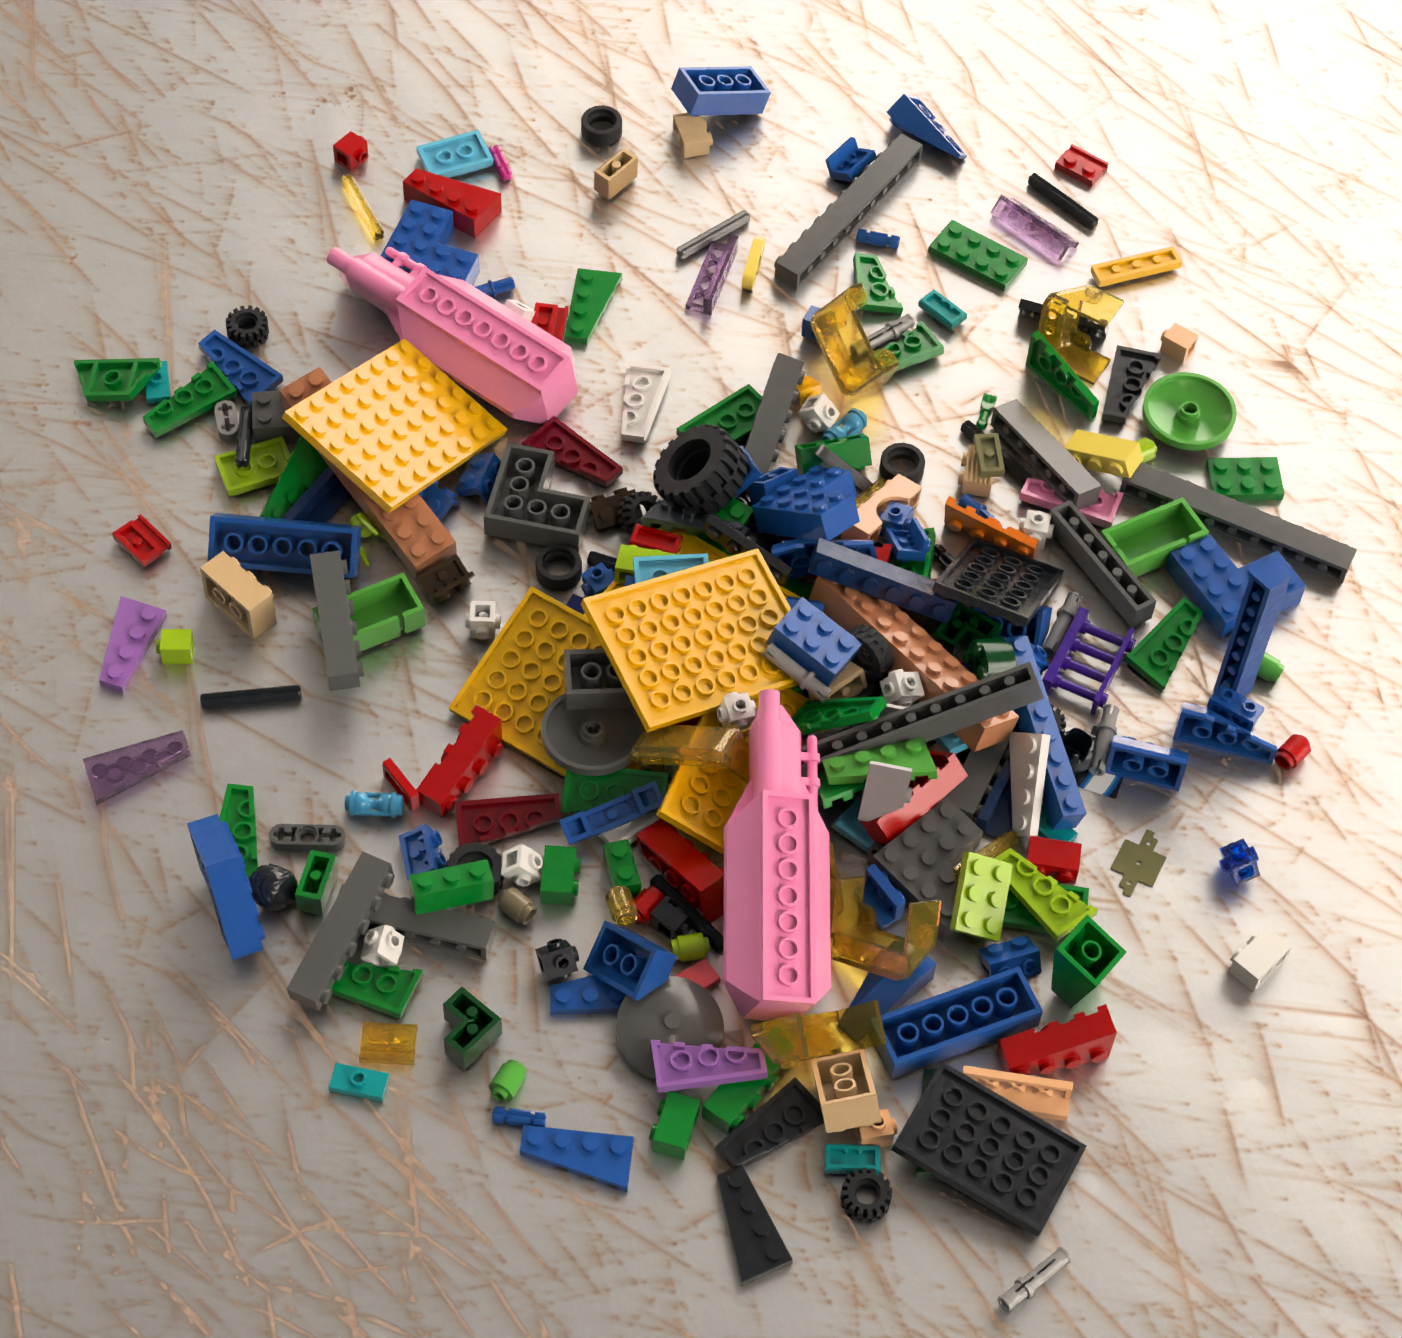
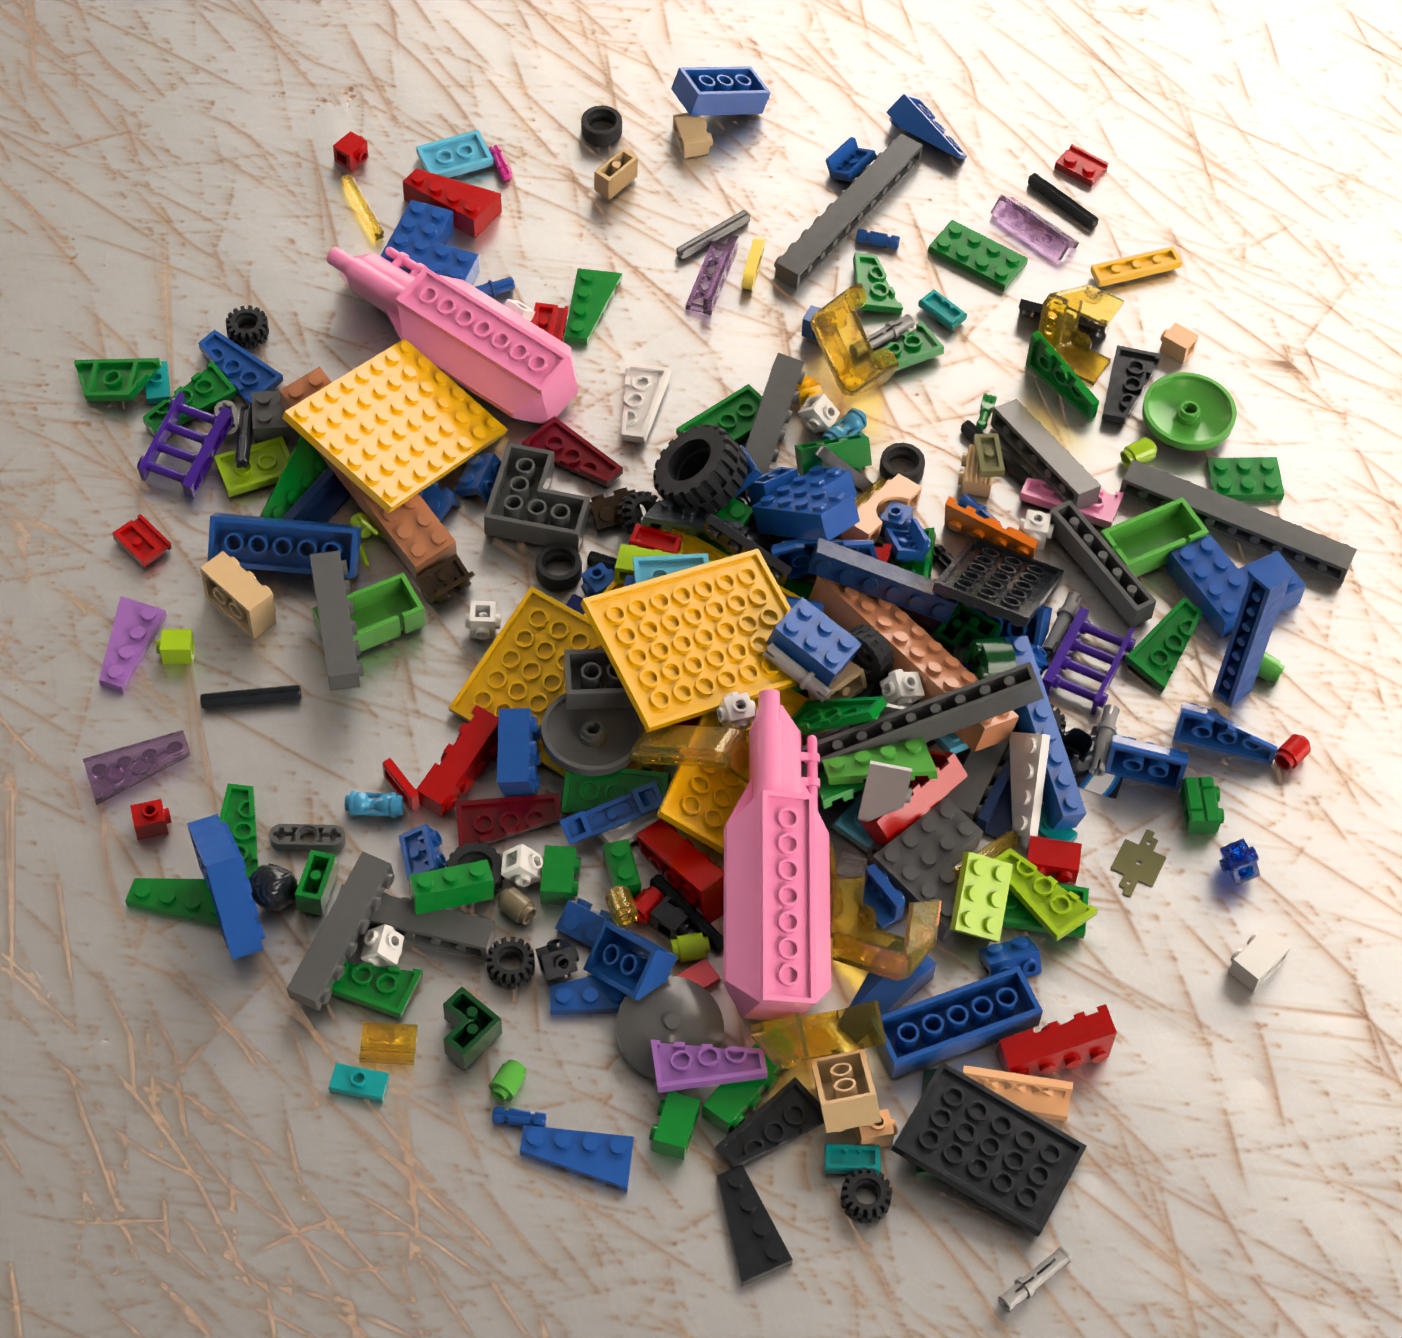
green slope [1051,915,1127,1008] -> none
light yellow brick [1064,429,1143,478] -> none
blue bracket [1206,684,1265,733] -> none
none -> green wing [125,878,220,927]
none -> red brick [130,799,172,840]
none -> dark purple fence [137,391,234,499]
none -> black tyre [486,936,535,989]
none -> blue brick [497,708,542,797]
none -> blue bracket [555,898,620,947]
none -> green brick [1180,777,1224,834]

